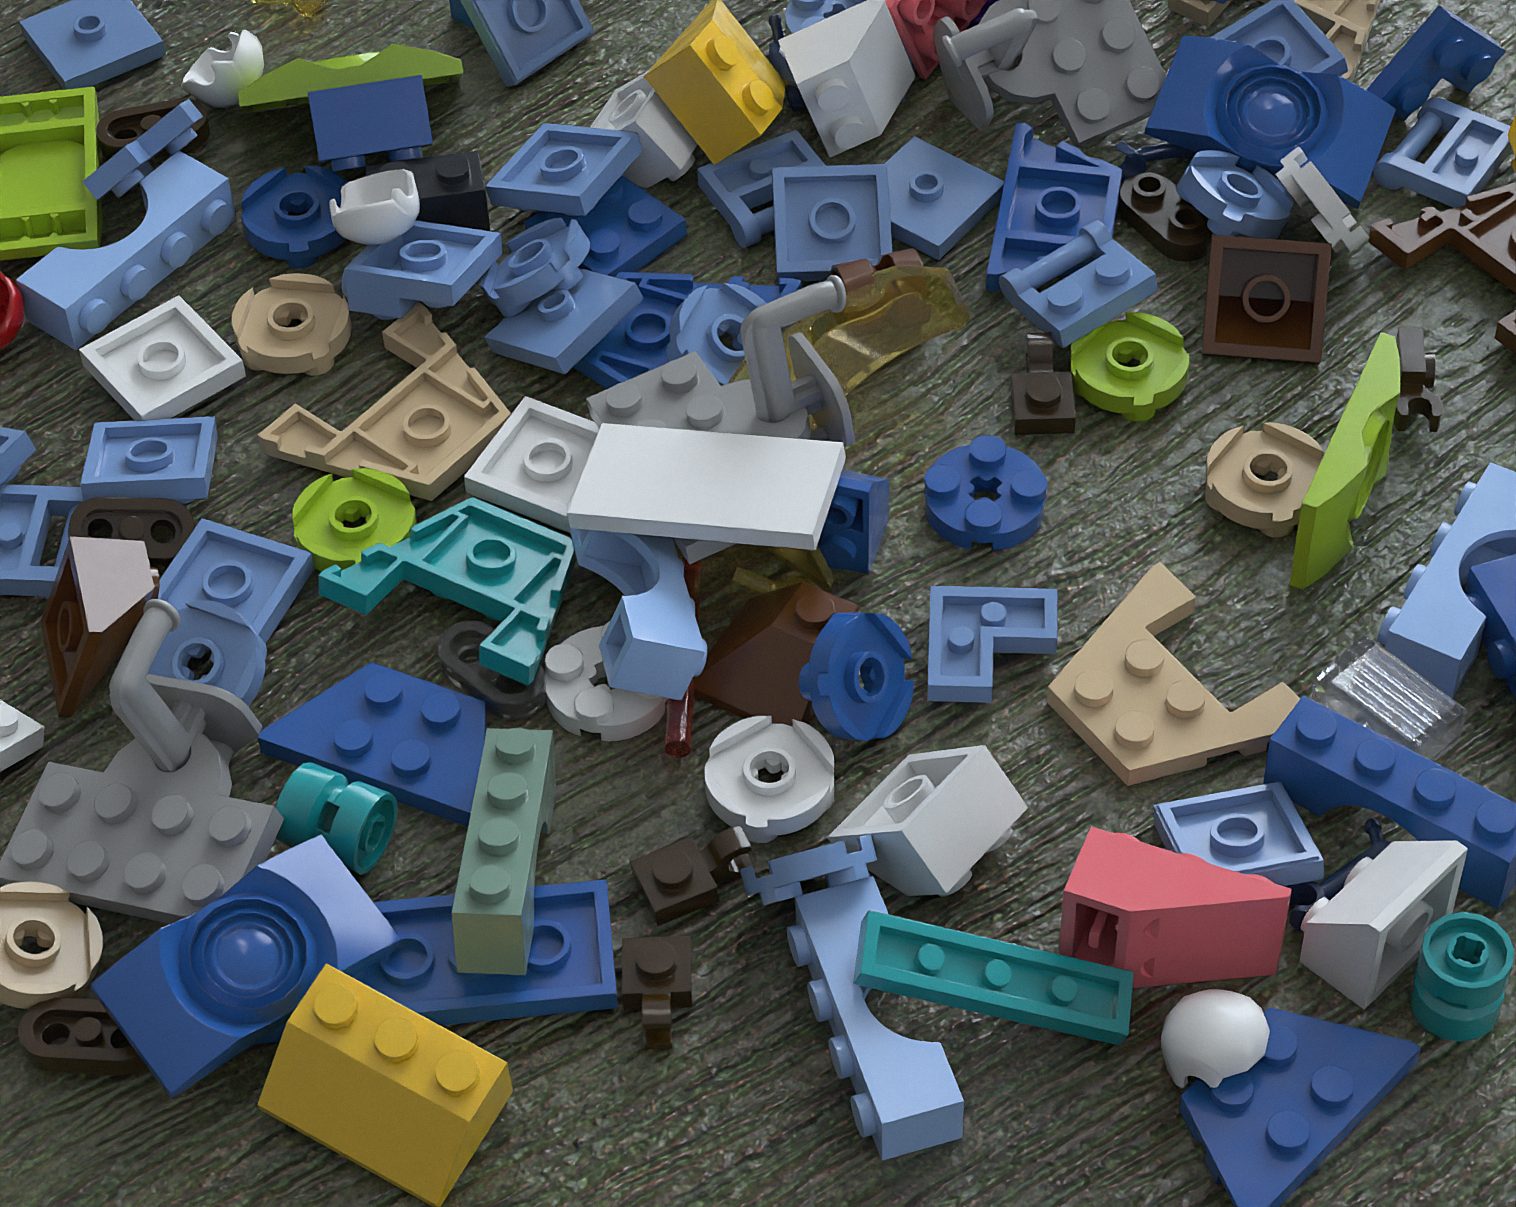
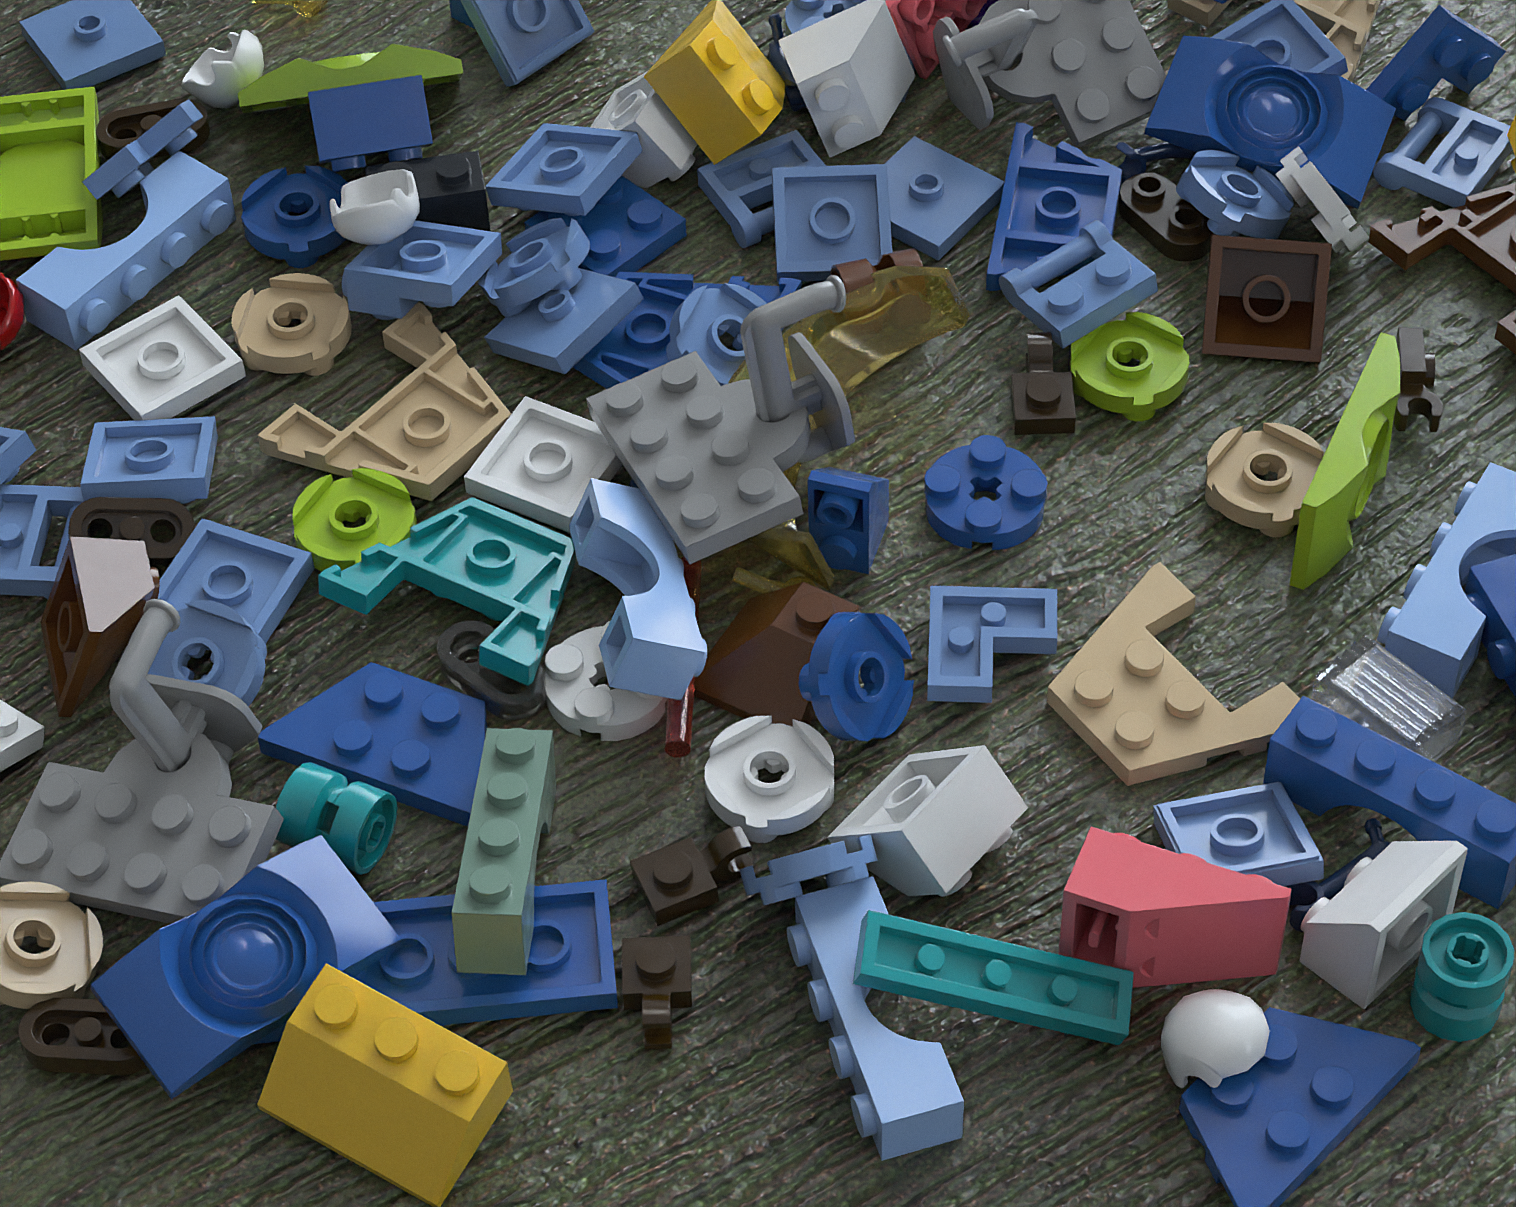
white tile [566,423,846,550] -> none

